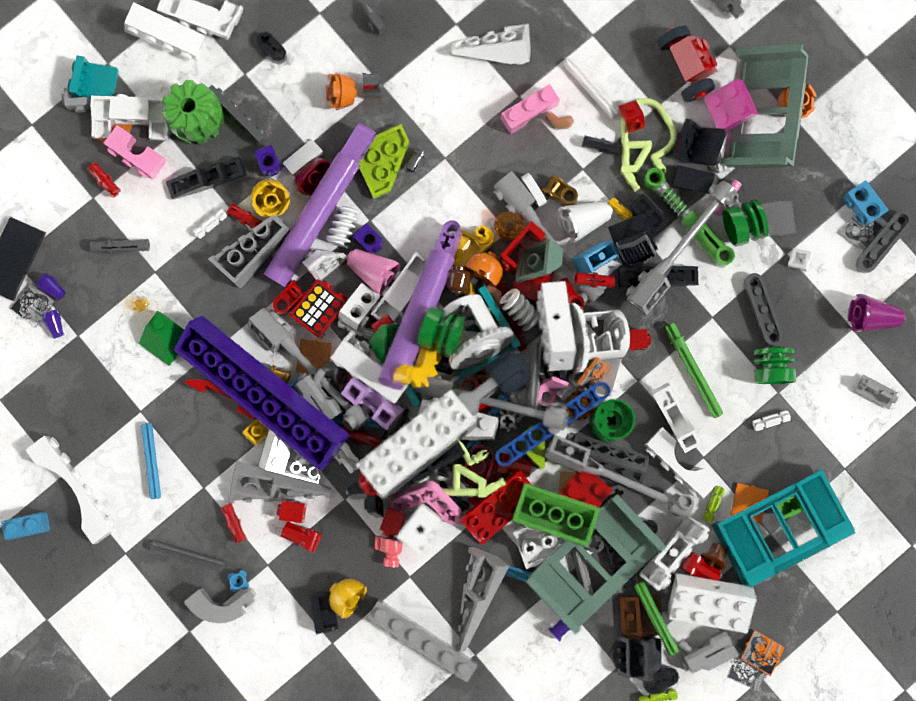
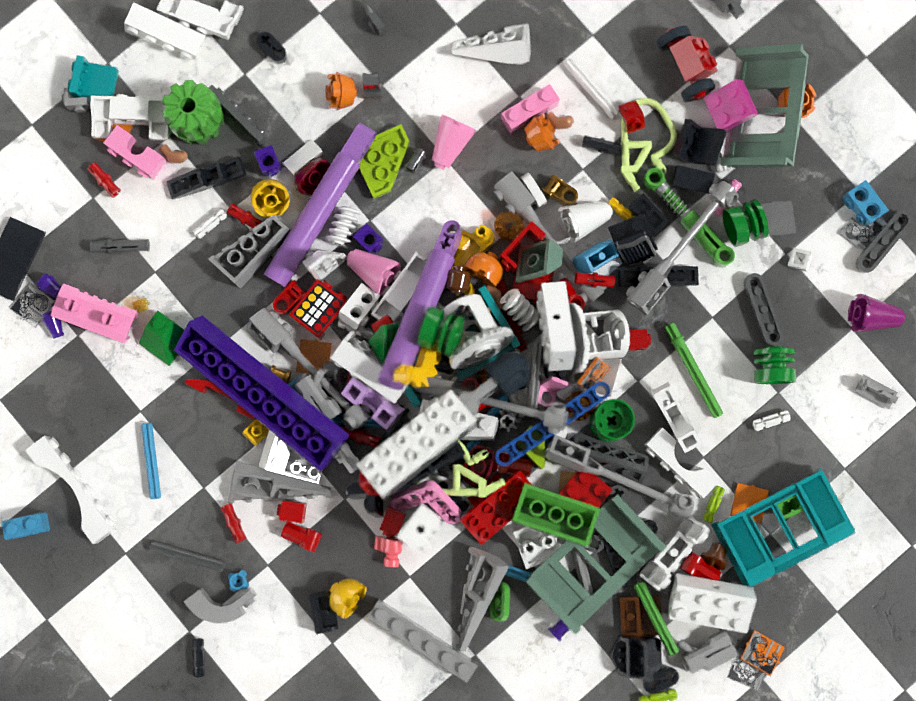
none -> bright pink piece [51,283,138,344]
none -> nougat arm [159,144,188,163]
none -> black axle [192,638,205,678]
none -> bright pink cone [432,114,476,170]
none -> bright green plate [490,582,510,622]
none -> orange cone [525,113,560,152]

